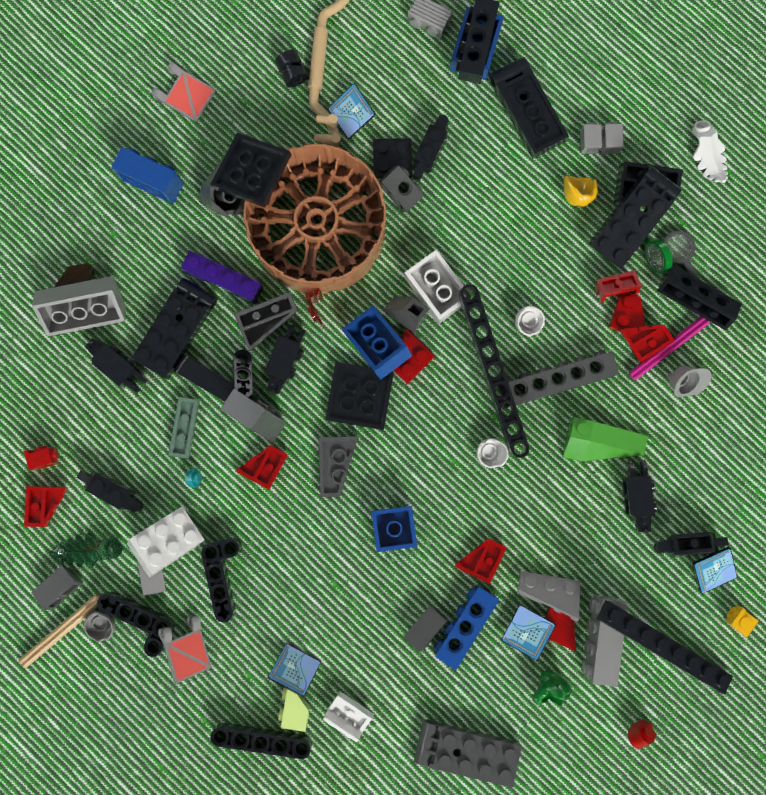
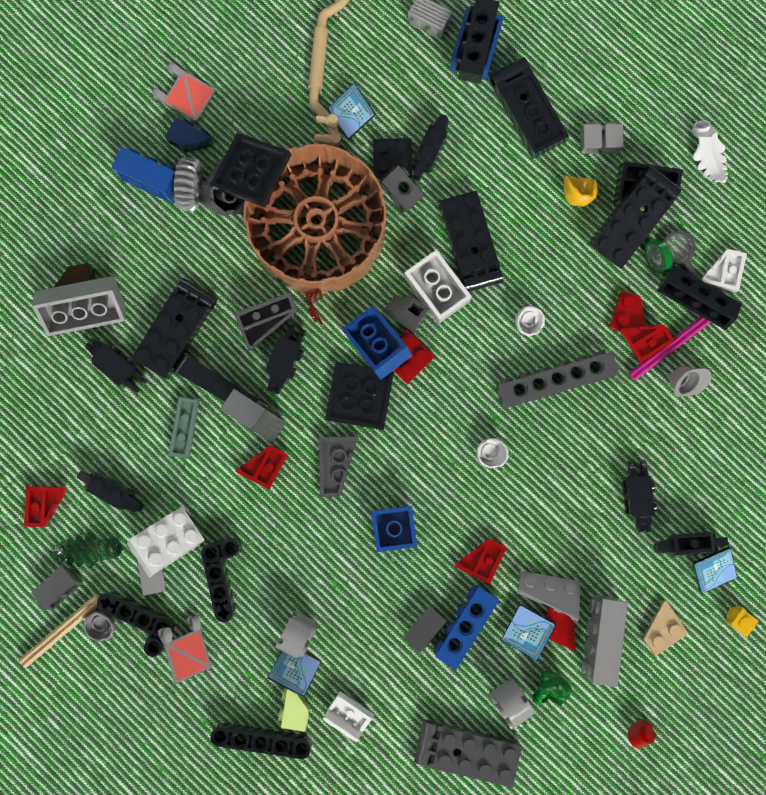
red brick [24,445,59,471] -> none
dark purple arch [181,250,263,305] -> none
teal plate [185,468,202,488] -> none
black beam [233,350,253,399] -> none
black wheel [275,50,309,88] -> none
black beam [459,284,529,458] -> none
bright green wedge [562,417,648,462] -> none
red hinge [595,270,642,303] -> none
black plate [596,600,733,695] -> none
none -> dark blue slope [165,117,213,153]
none -> light grey gear [173,157,203,211]
none -> light grey brick [275,610,319,659]
none -> black hinge [439,190,503,292]
none -> light grey brick [488,678,535,730]
none -> tan wing [642,600,689,656]
none -> white wing [701,249,747,292]

